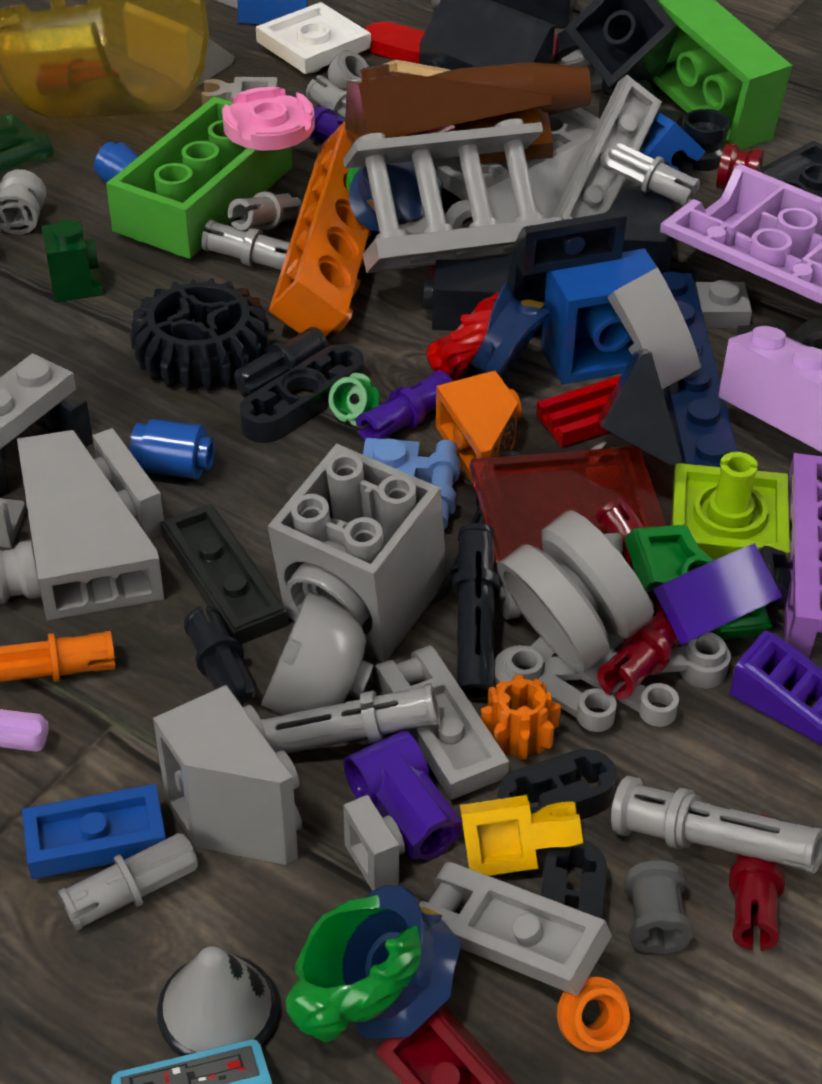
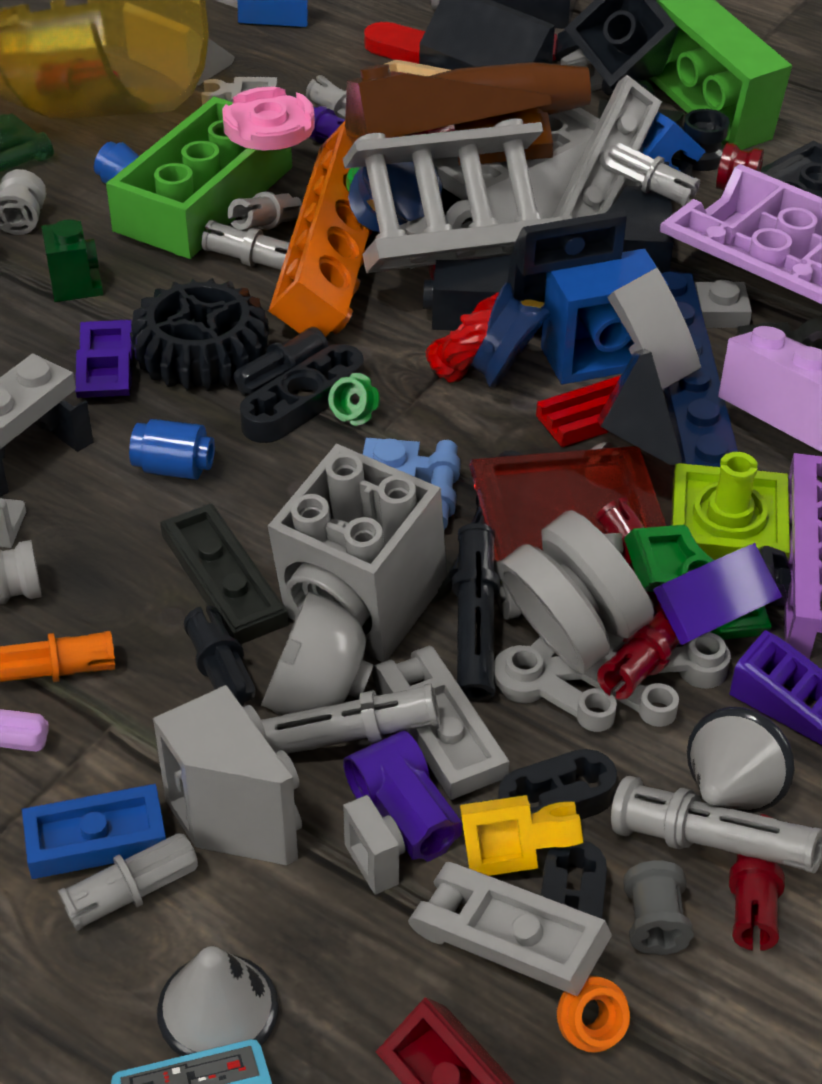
light grey slope [17,430,165,621] -> none
light grey plate [92,428,164,540] -> none
white plate [256,2,371,74] -> none
piece [286,885,461,1042] -> none
light grey piece [328,50,369,89] -> none
dark purple pin [356,371,453,441] -> none
orange slope [436,370,522,492] -> none
orange gear [481,675,561,760] -> none
none -> dark purple slope [75,320,133,398]
none -> light grey hat [687,707,795,813]

